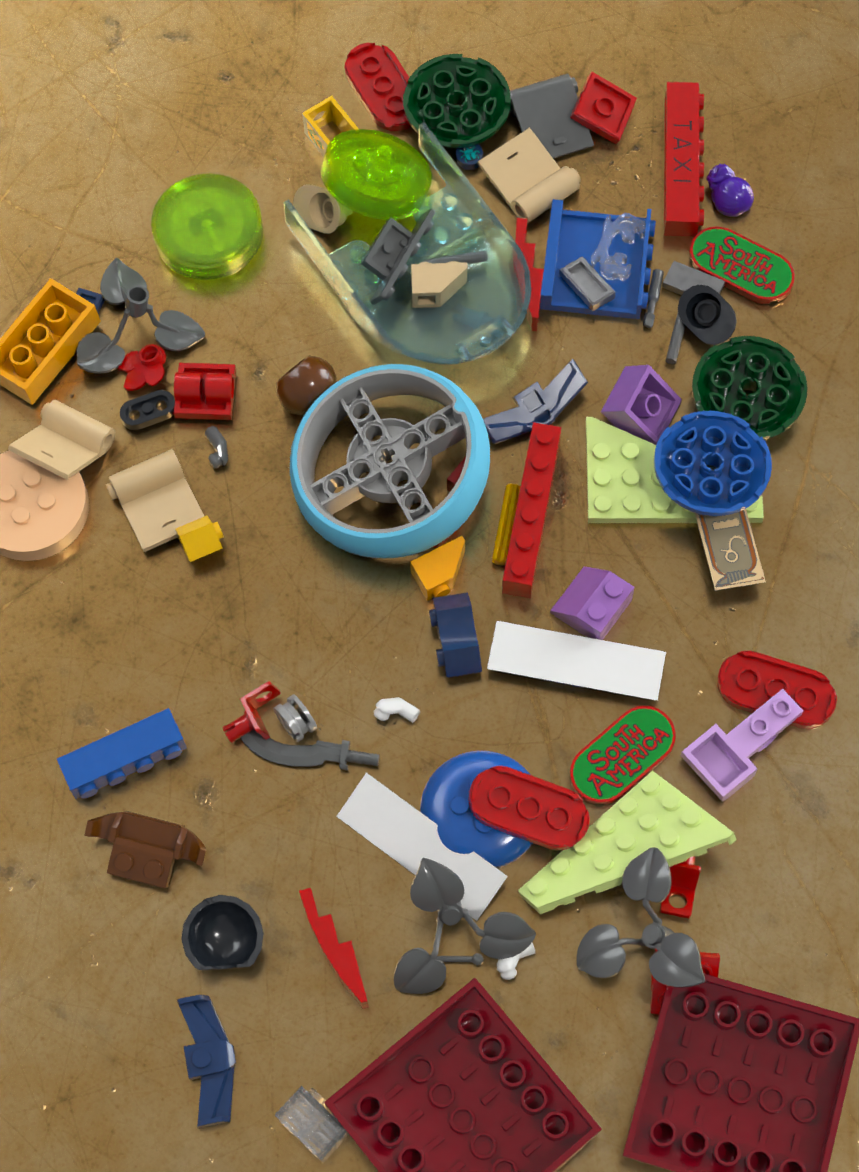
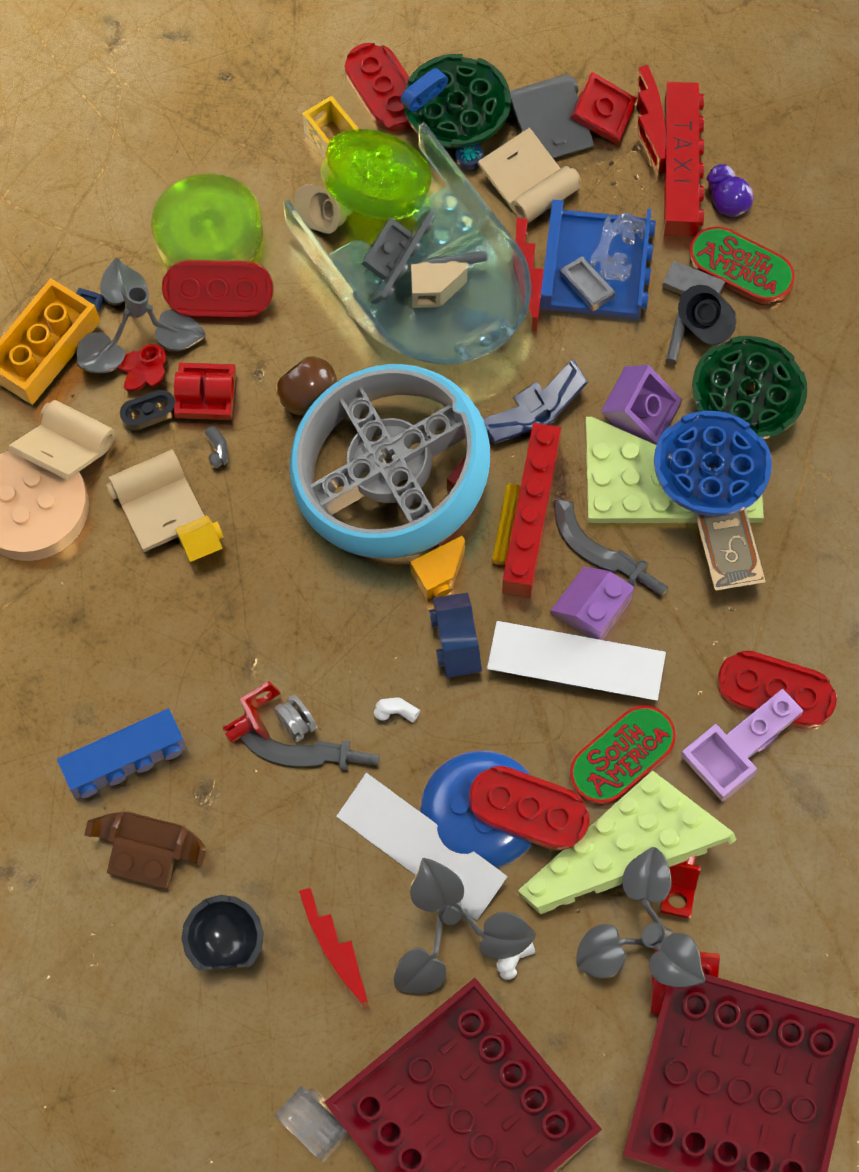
dark blue plate [177,995,236,1129] -> none
dark grey hinge [435,953,484,966] -> none
dark grey piece [643,269,664,328] -> none
none -> red tile [162,259,274,317]
none -> blue beam [401,68,448,112]
none -> dark grey sword [555,499,669,597]
none -> red slope [636,65,666,174]

